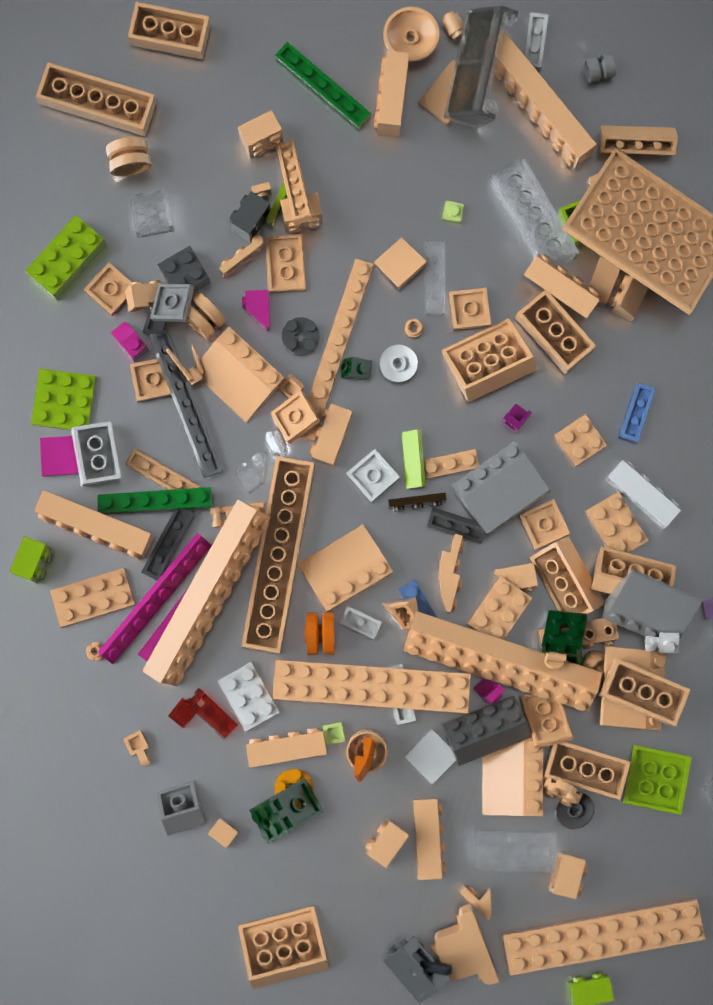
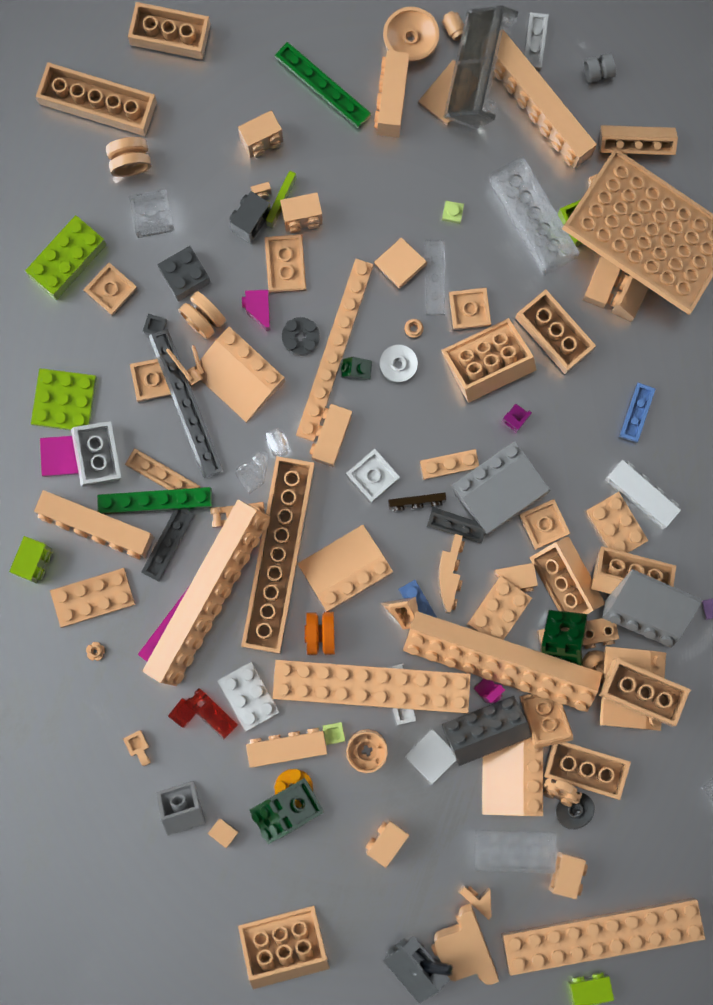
dark pink plate [98,533,212,664] -> none
dark pink slope [111,321,149,362] -> none
light nougat brick [125,280,167,312] -> none
light grey tile [150,284,195,322] -> none
light nougat plate [219,235,264,278] -> none
light nougat plate [271,390,320,444] -> none
light nougat tile [276,140,313,225] -> none
light nougat plate [278,373,305,398] -> none
white plate [339,606,382,640] -> none
orange slope [354,737,375,782] -> none
tile [402,430,426,489] -> none
light nougat brick [413,798,445,880] -> none
light nougat brick [524,253,601,318] -> none
light nougat plate [544,652,566,670] -> none
light nougat plate [554,414,607,467] -> none
lime plate [623,745,692,815] -> none
white plate [645,632,679,653] -> none

